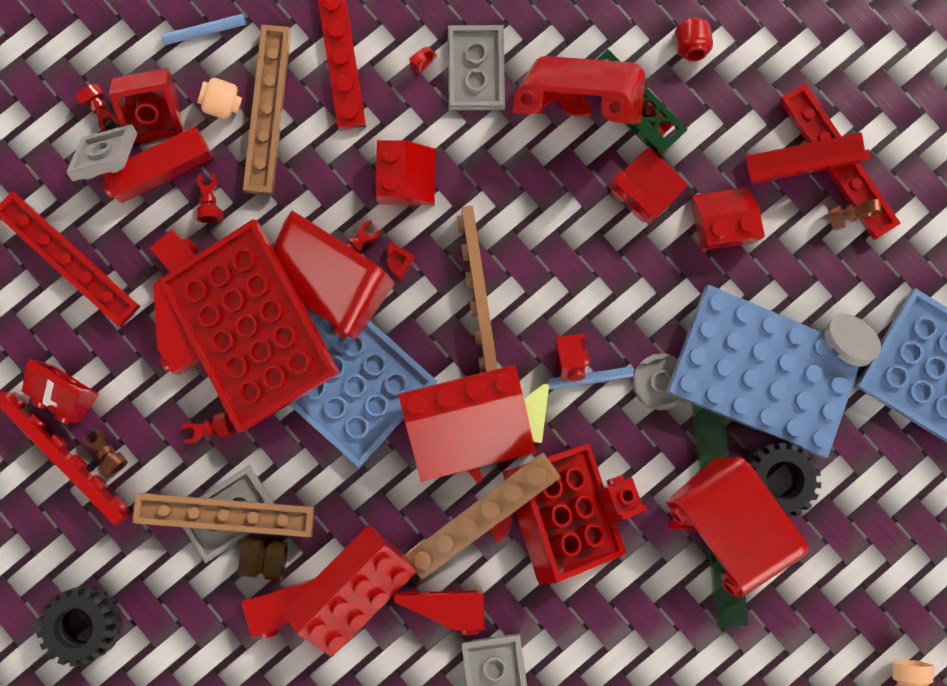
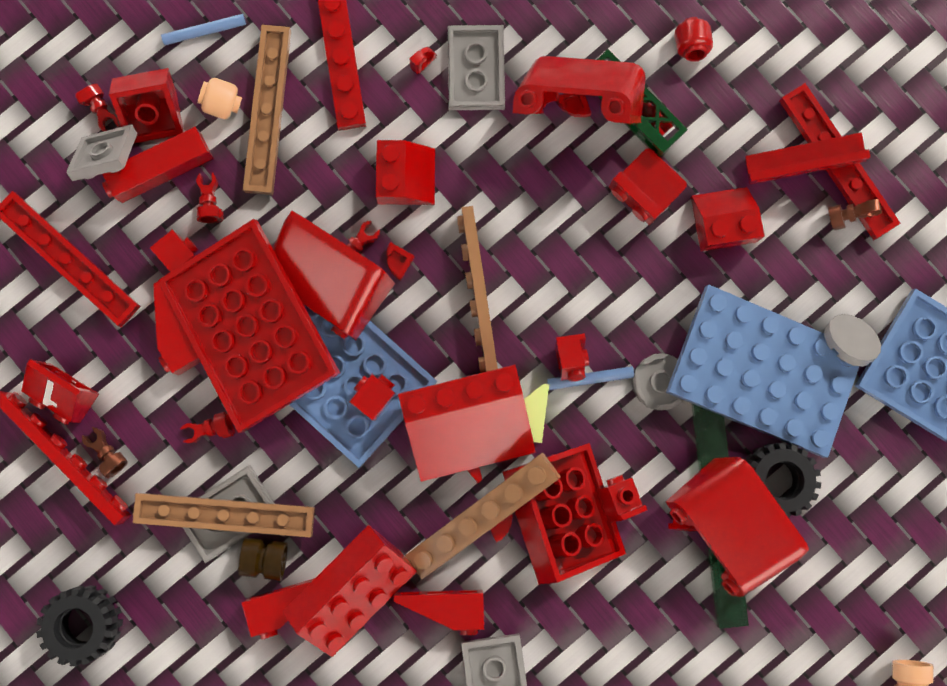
none -> red brick [349,374,397,421]

